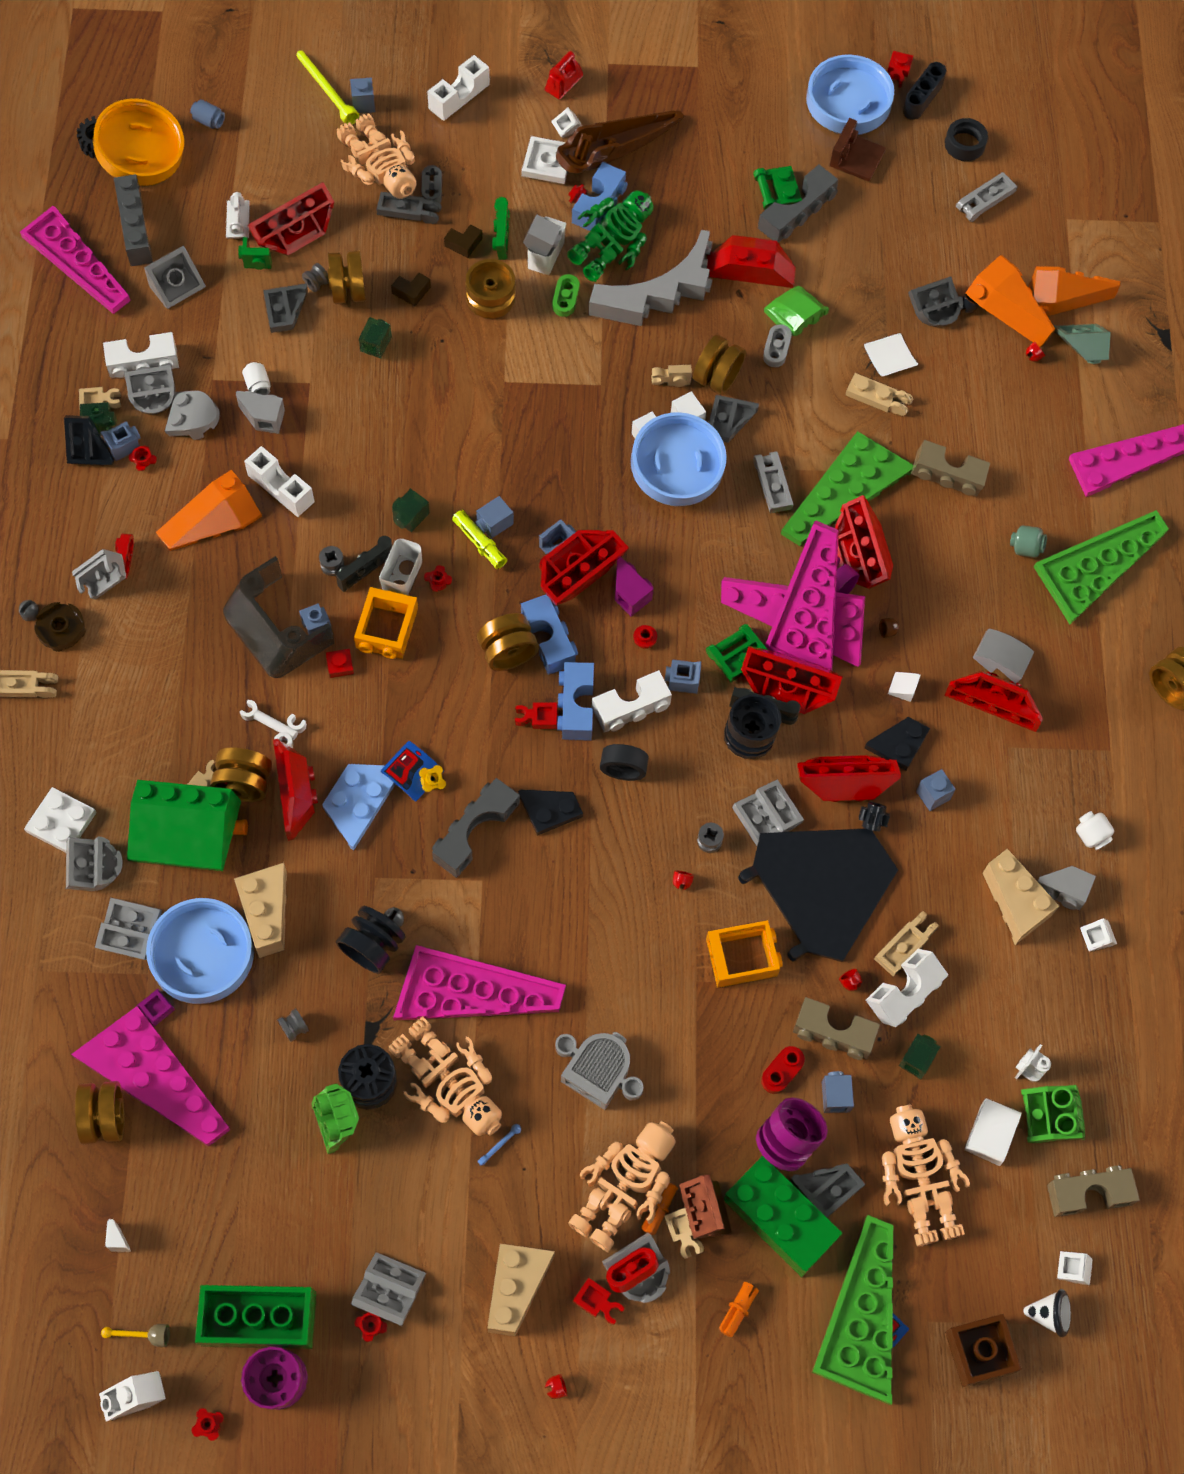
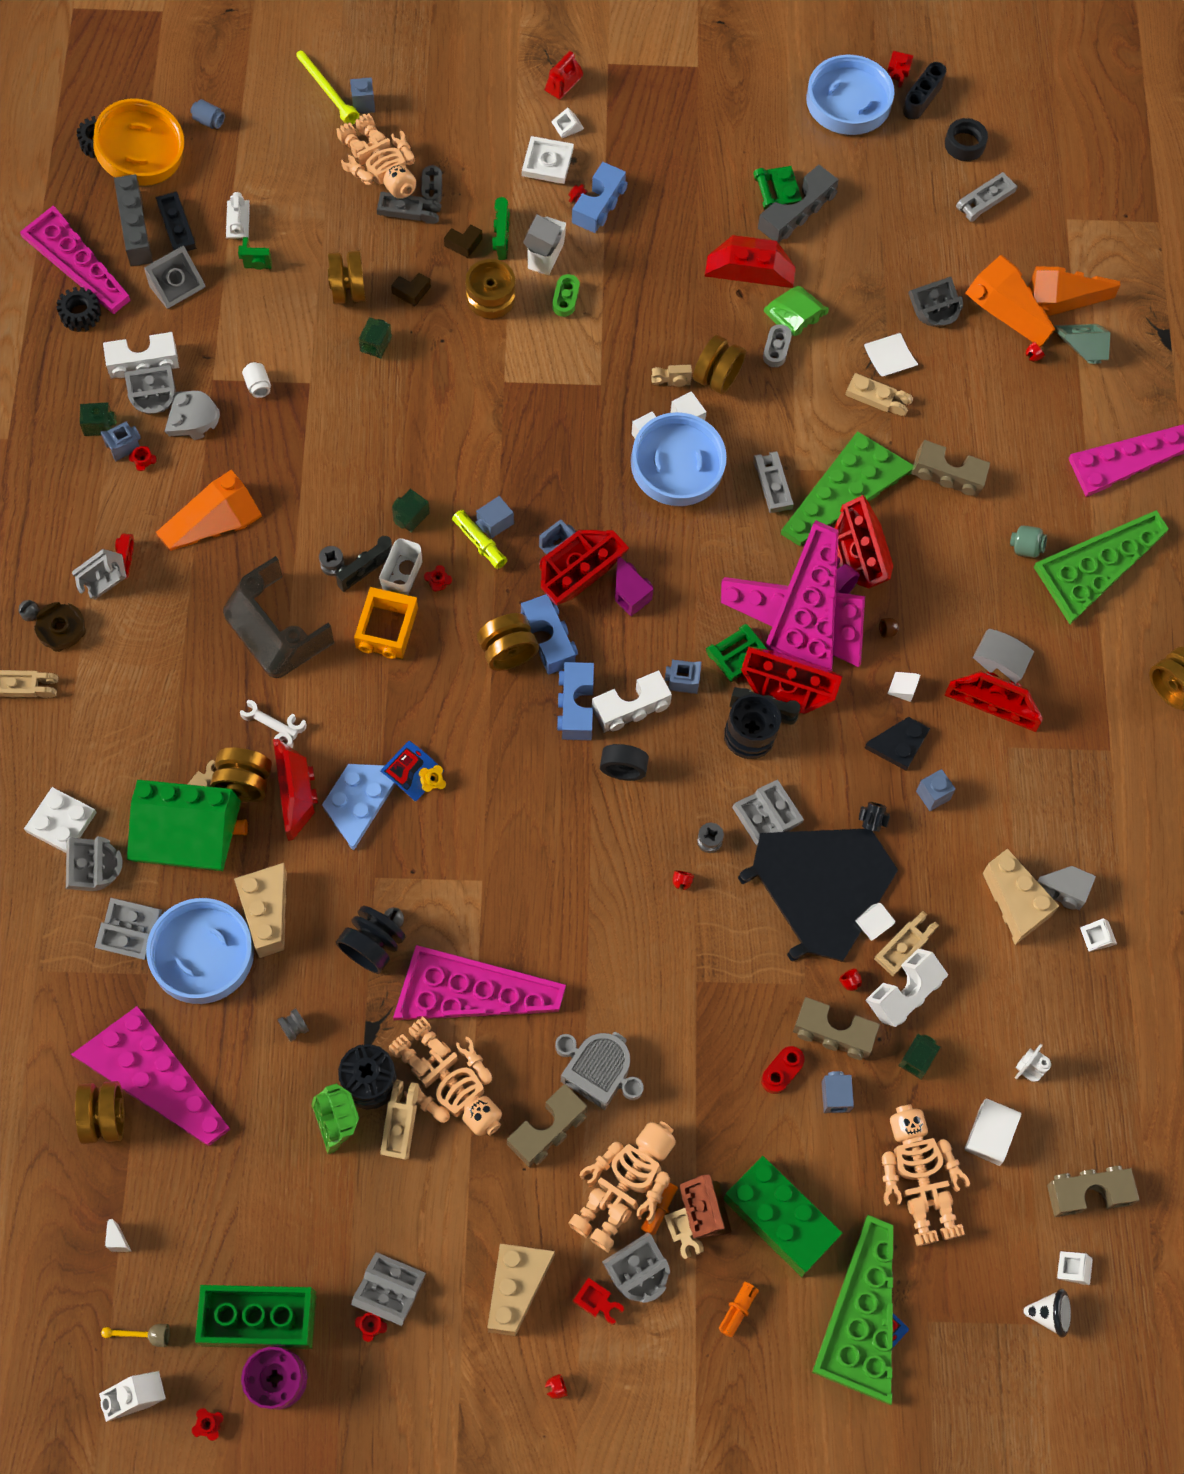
black wing [64,415,114,465] -> none
tan plate [79,387,121,414] -> none
magenta tile [137,989,175,1027] -> none
light grey slope [236,391,285,434] -> none
white arch [244,446,315,517] -> none
red wedge [247,182,335,256] -> none
dark grey wing [263,284,308,333] -> none
sand blue window [299,603,334,644] -> none
flat silver wheel [302,263,329,292] -> none
red plate [326,648,354,678] -> none
white arch [427,55,490,121] -> none
dark grey arch [432,778,520,878] -> none
medium blue hinge [478,1124,521,1166] -> none
red plate [515,702,558,729] -> none
black wing [518,790,583,836] -> none
reddish brown piece [556,111,685,173] -> none
green piece [567,191,654,282] -> none
light grey arch [589,230,713,326] -> none
red plate [606,1247,659,1293] -> none
red plate [633,625,658,649] -> none
light orange window [706,920,783,988] -> none
dark grey wing [709,395,759,443] -> none
magenta wheel [756,1097,828,1171] -> none
dark grey wing [790,1163,865,1218] -> none
red wedge [797,755,901,802] -> none
copper bracket [830,118,886,181] -> none
reddish brown brick [945,1314,1022,1388] -> none
black hinge [961,294,979,313] -> none
bright green slope [1021,1085,1085,1143] -> none
white head [1076,811,1114,850] -> none
none -> black tyre [56,287,101,332]
none -> black plate [155,191,196,251]
none -> tan hinge [380,1080,419,1160]
none -> dark tan arch [507,1084,587,1167]
none -> white slope [856,903,895,941]

